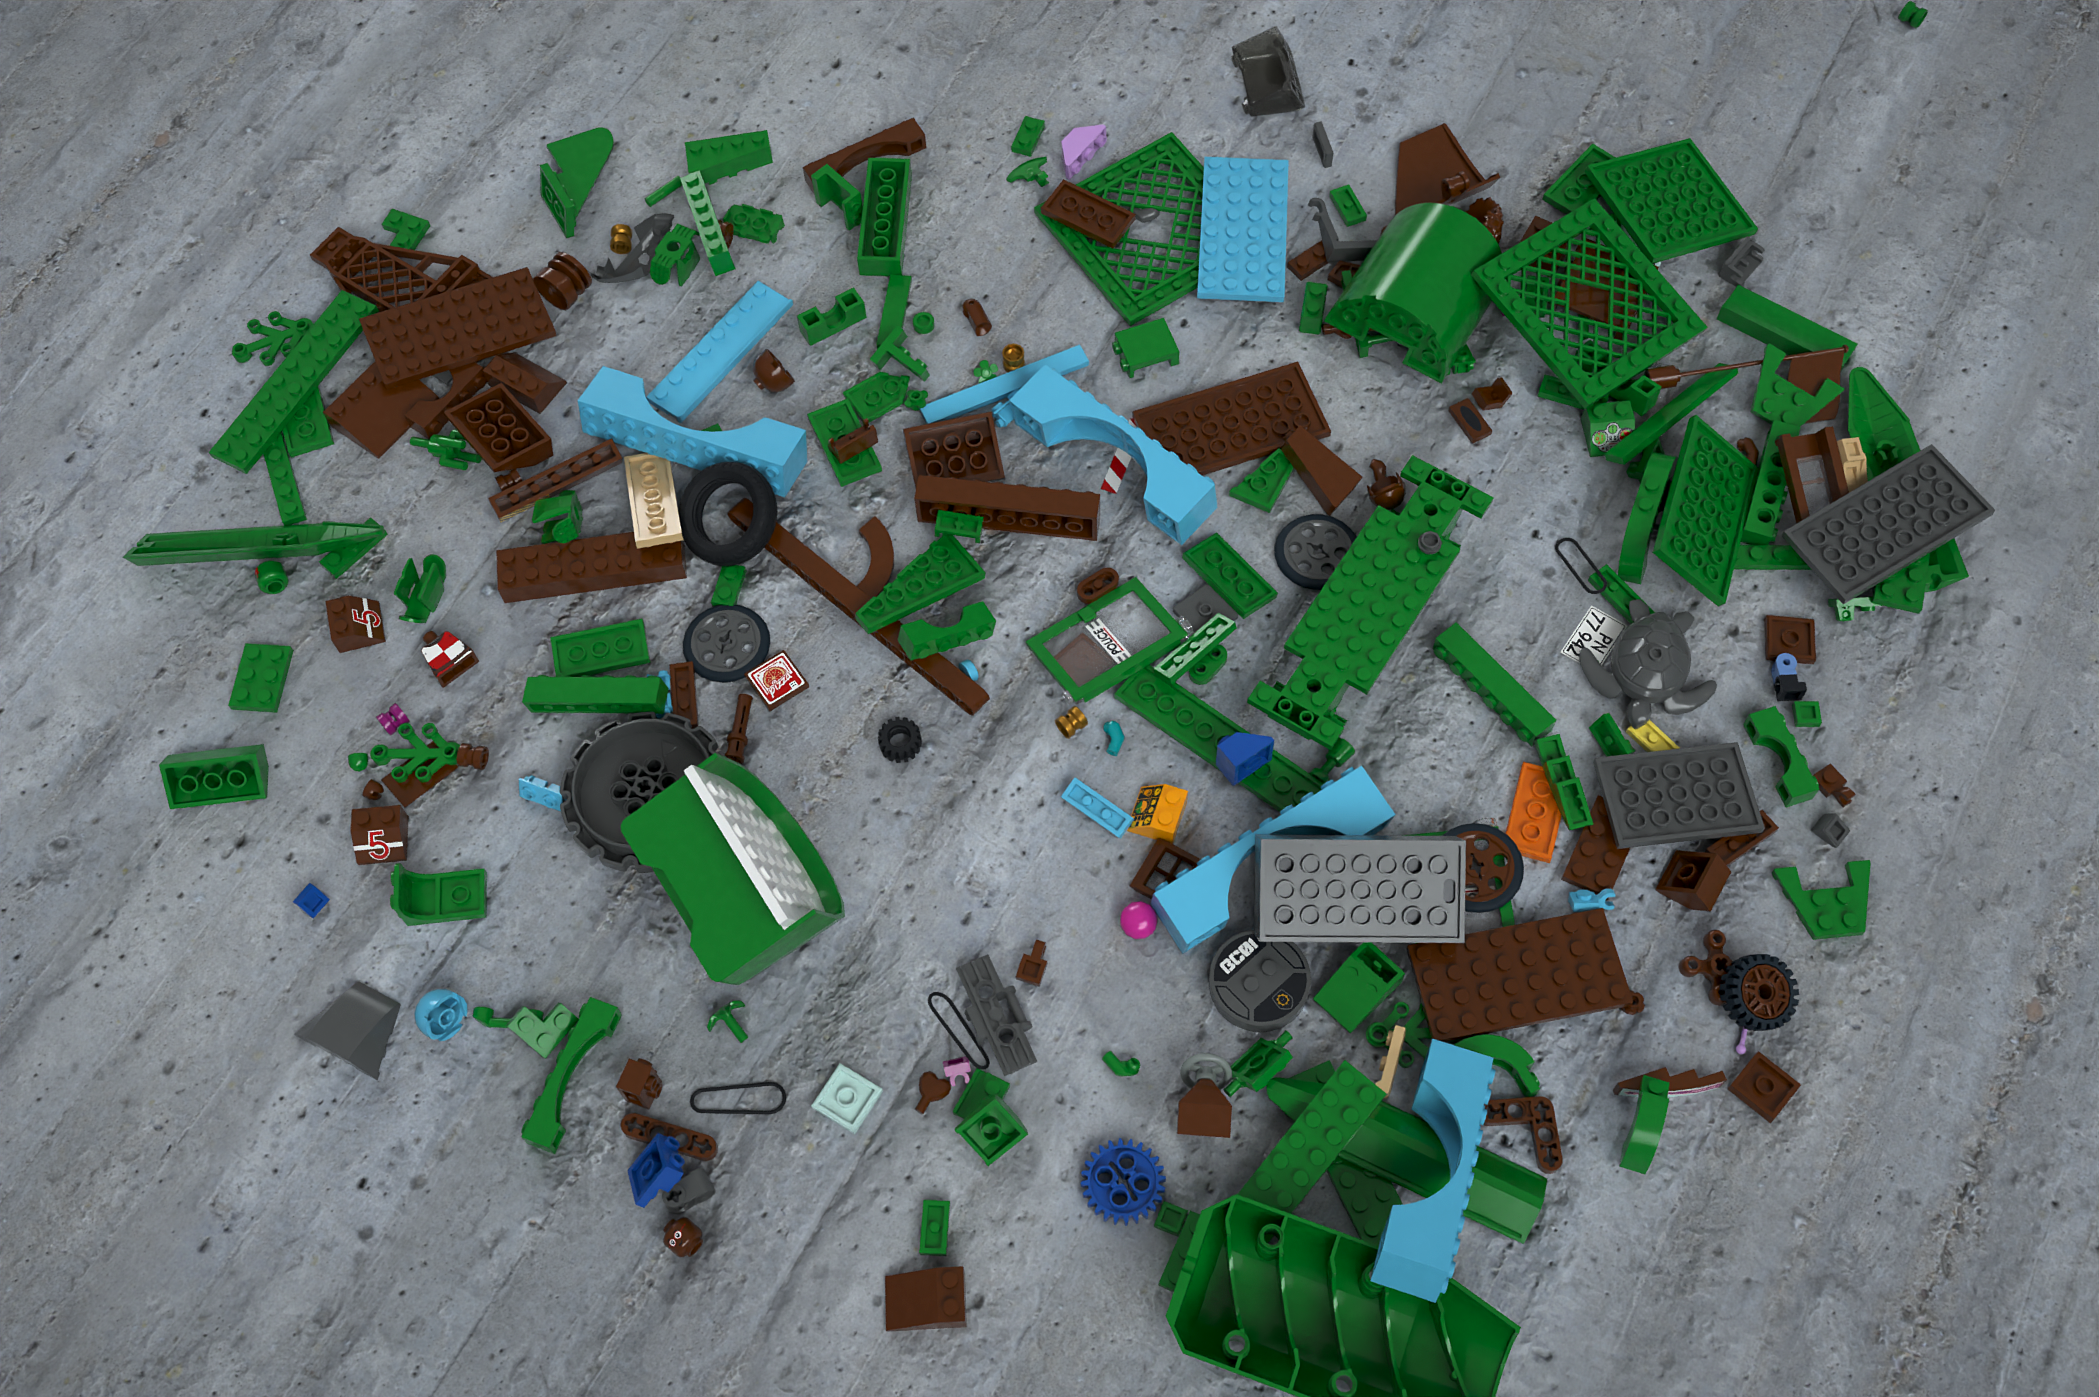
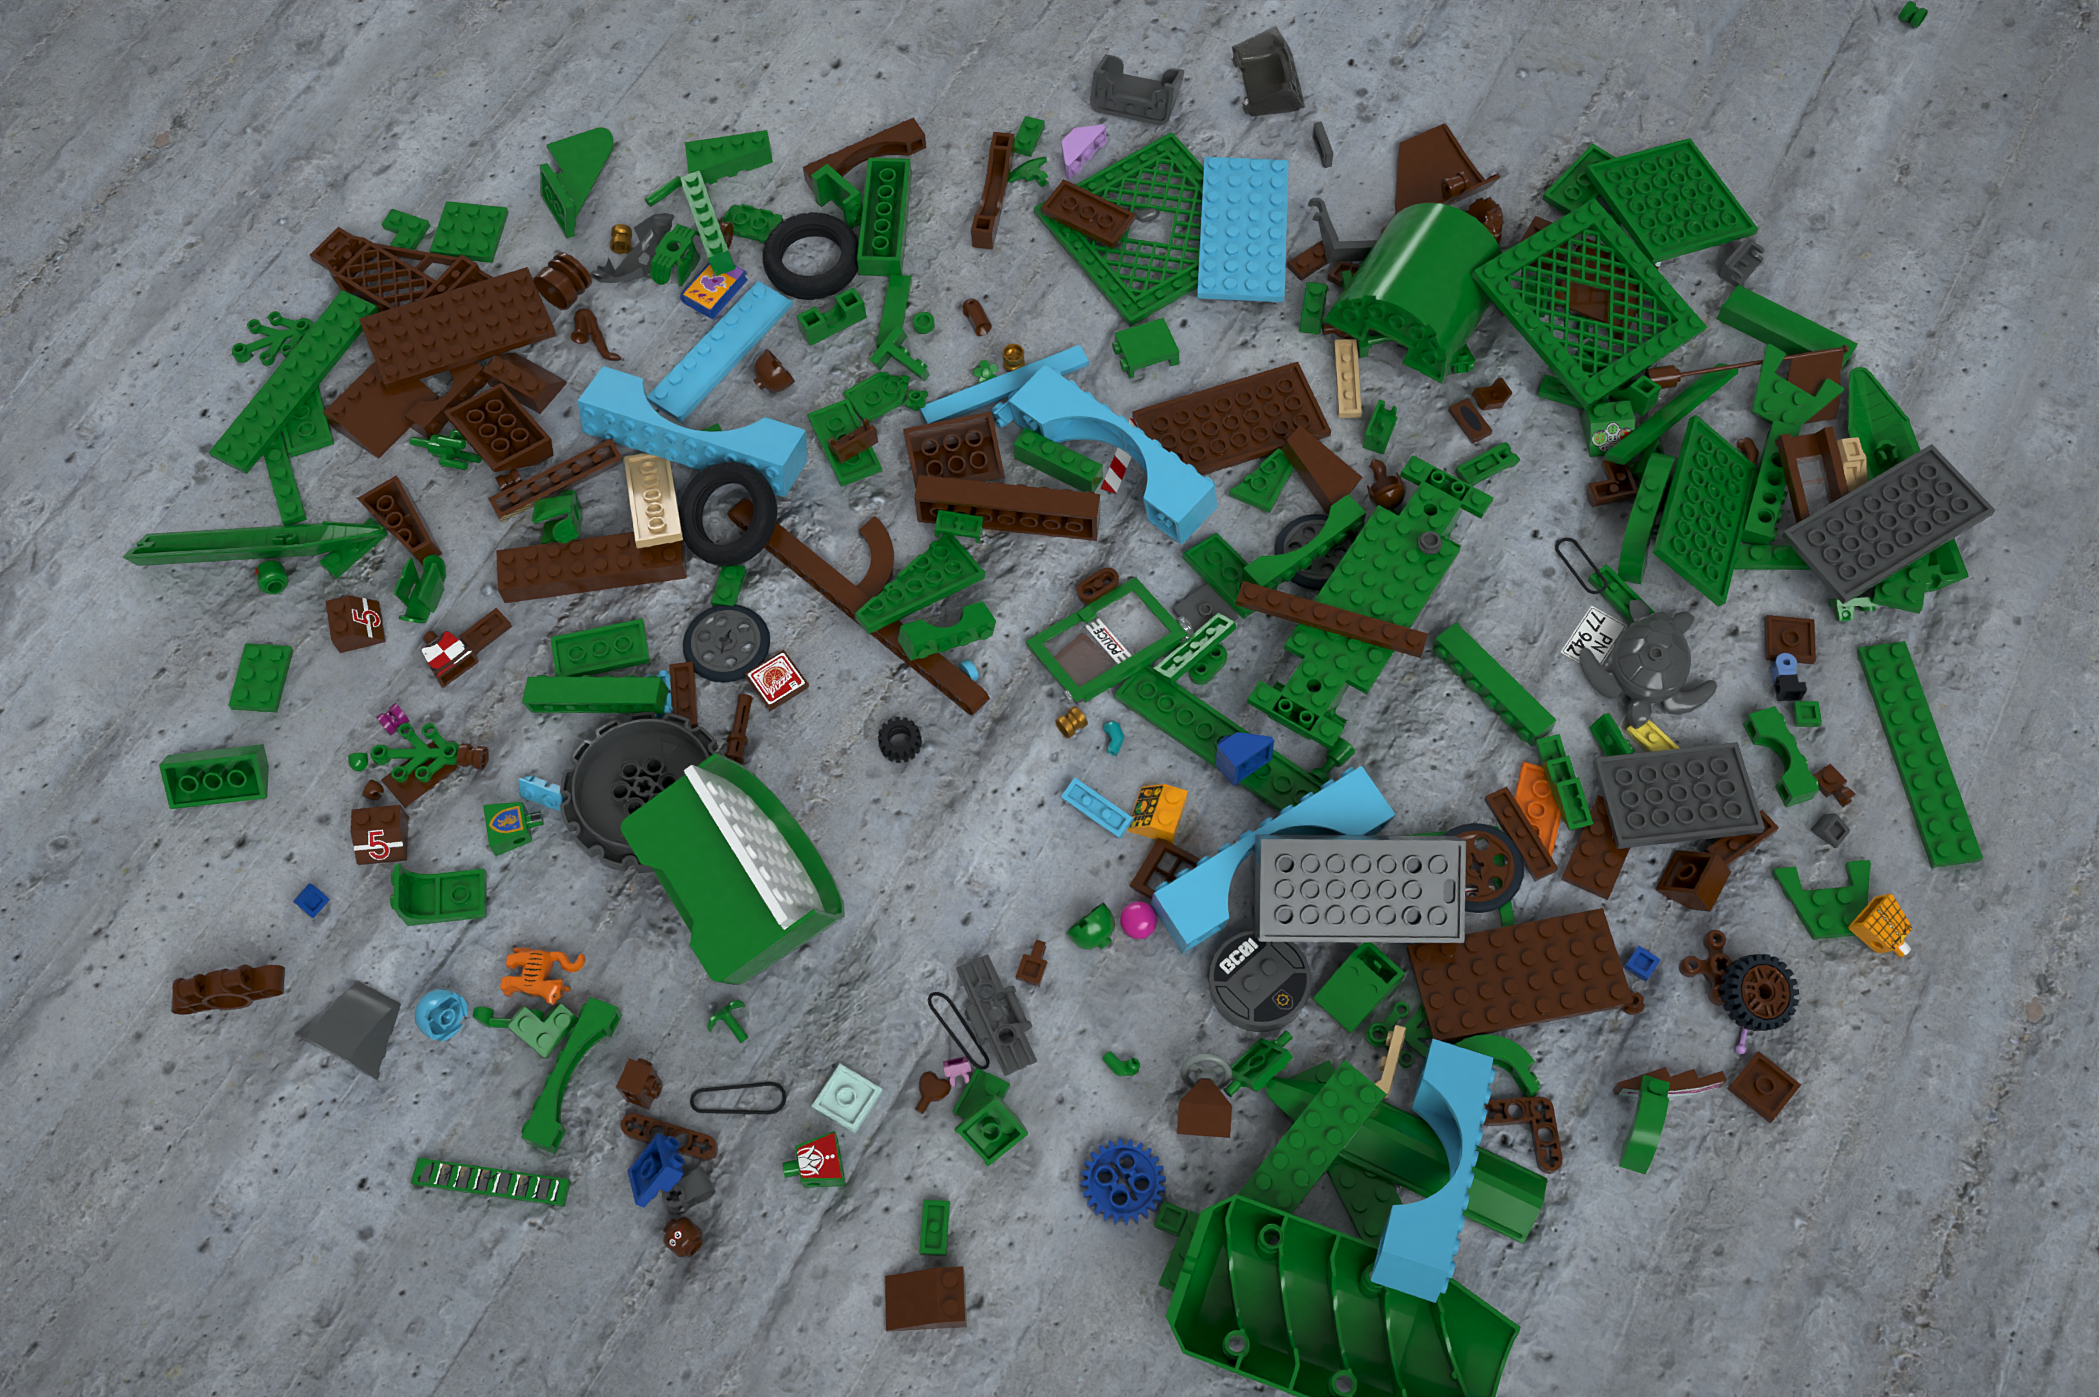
green plate [1329,184,1367,227] -> none
medium azure plate [1568,889,1616,912] -> none
none -> reddish brown piece [171,964,285,1015]
none -> reddish brown wedge [357,476,443,565]
none -> tile [411,1158,571,1207]
none -> green plate [430,201,509,263]
none -> reddish brown plate [459,608,512,655]
none -> green torso [483,802,544,856]
none -> orange animal [500,948,586,1006]
none -> reddish brown piece [570,308,621,361]
none -> piece [680,262,748,320]
none -> black tyre [763,212,859,300]
none -> torso [782,1131,846,1188]
none -> reddish brown arch [971,132,1015,250]
none -> green brick [1013,428,1103,492]
none -> green cylinder [1066,902,1115,950]
none -> dark grey windscreen [1090,54,1184,125]
none -> reddish brown plate [1236,581,1428,658]
none -> green arch [1242,495,1367,590]
none -> tan plate [1334,340,1362,418]
none -> green hinge [1362,399,1398,455]
none -> green plate [1455,442,1520,486]
none -> reddish brown plate [1484,786,1558,882]
none -> reddish brown brick [1587,460,1638,507]
none -> blue plate [1624,946,1661,982]
none -> light orange torso [1848,893,1912,957]
none -> green plate [1857,641,1983,868]

